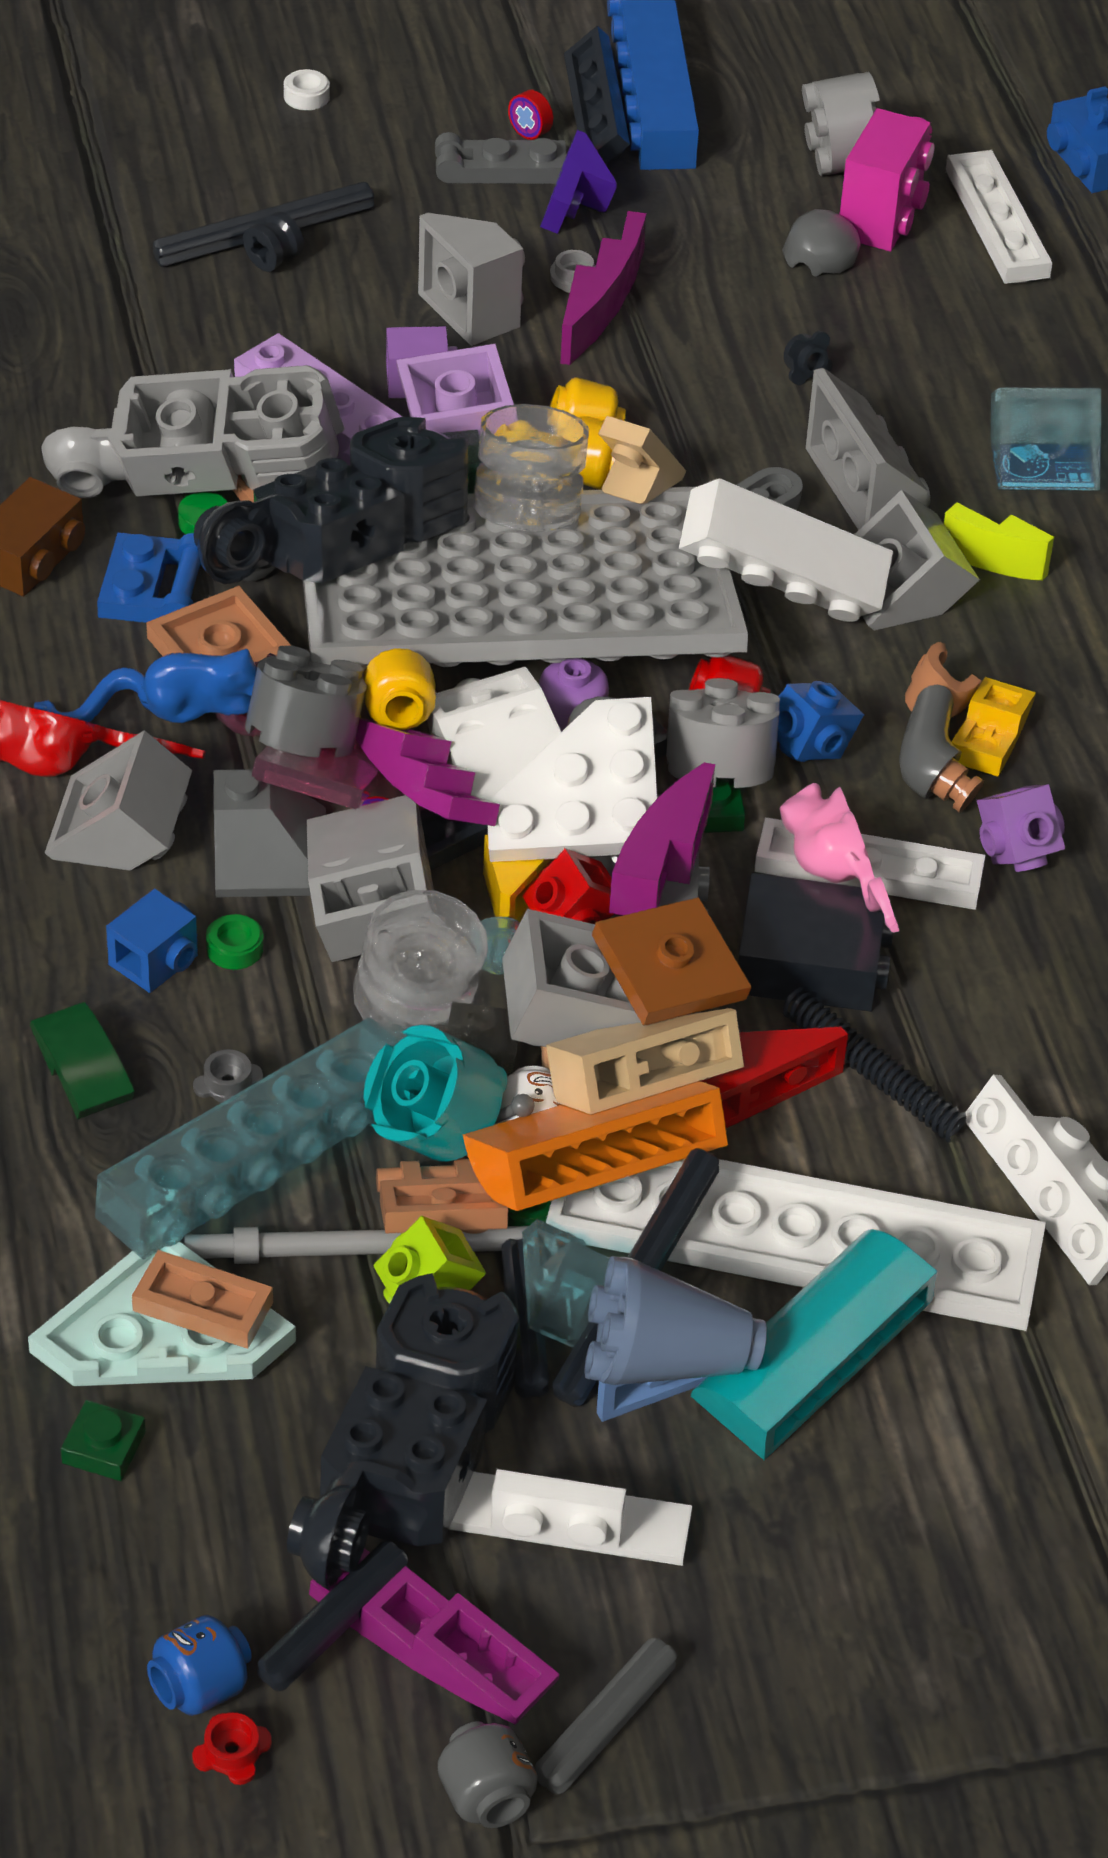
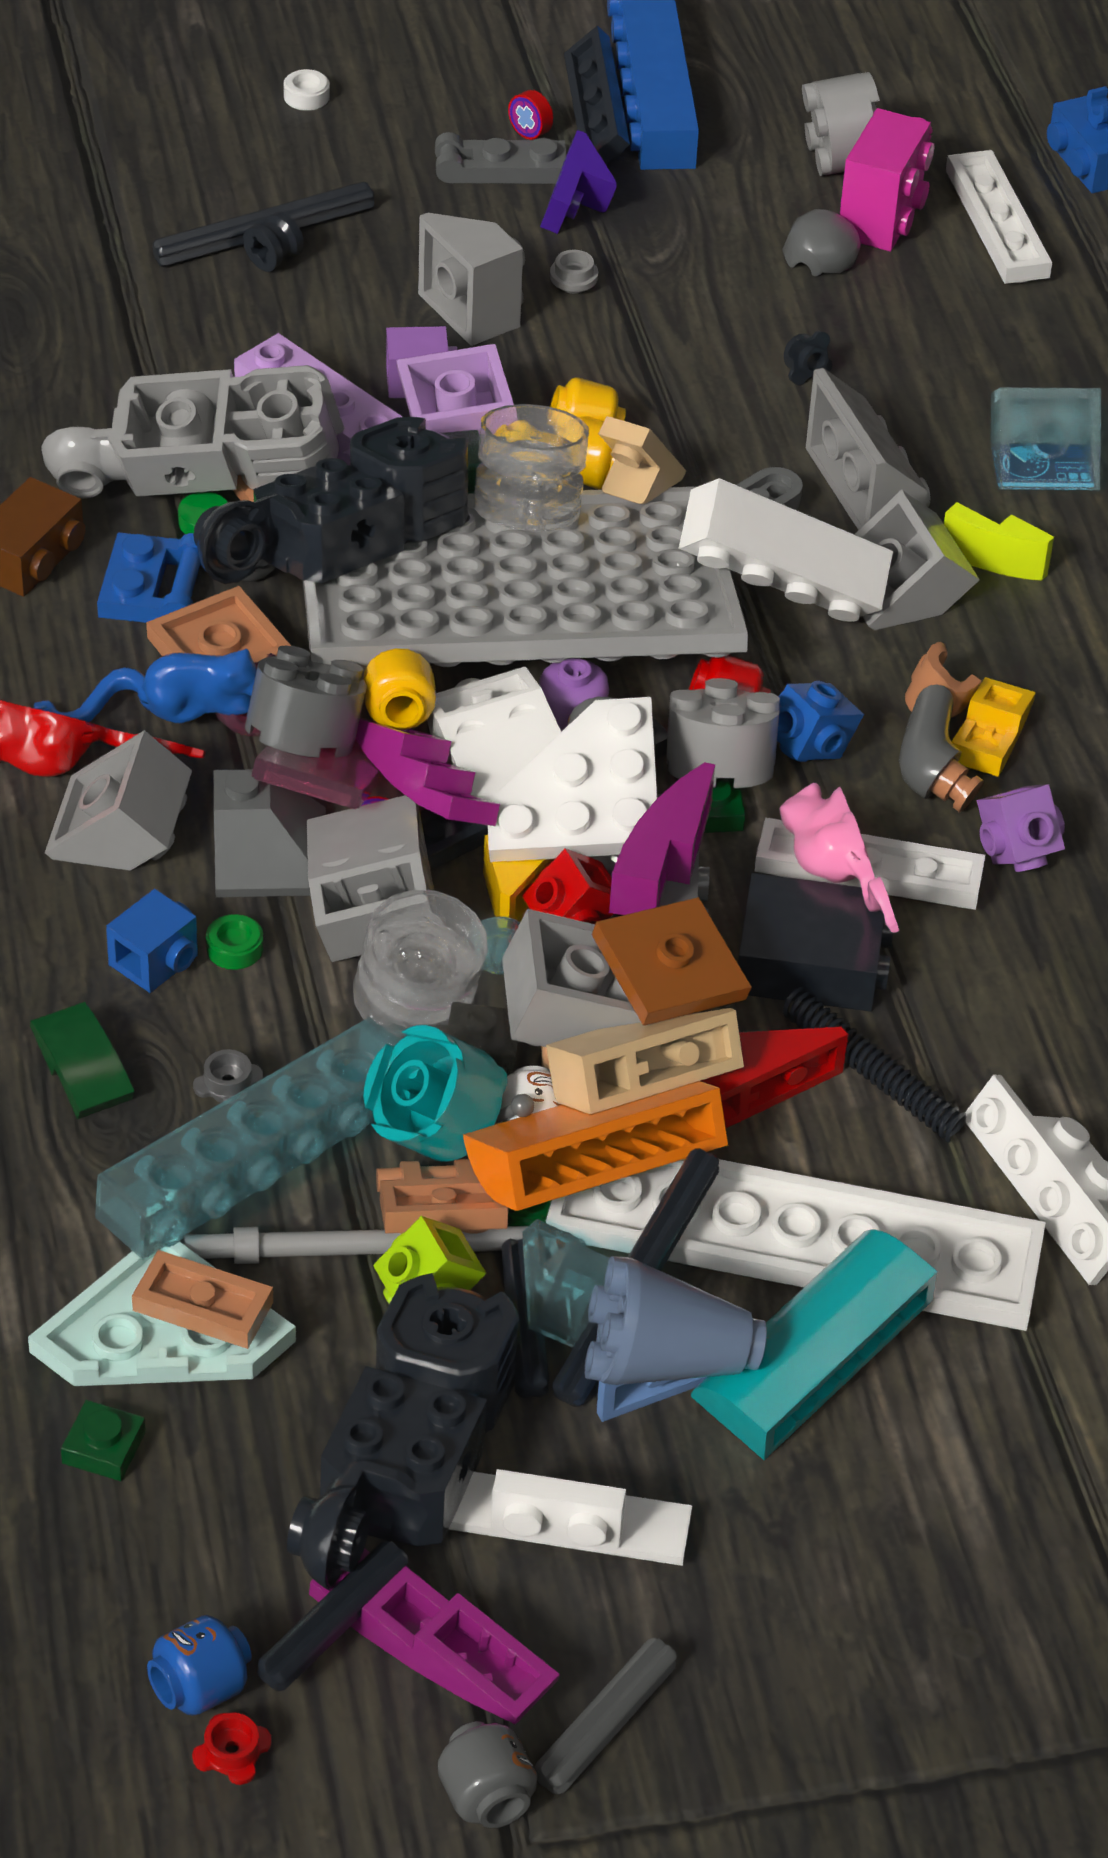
magenta slope [560,211,647,365] -> none

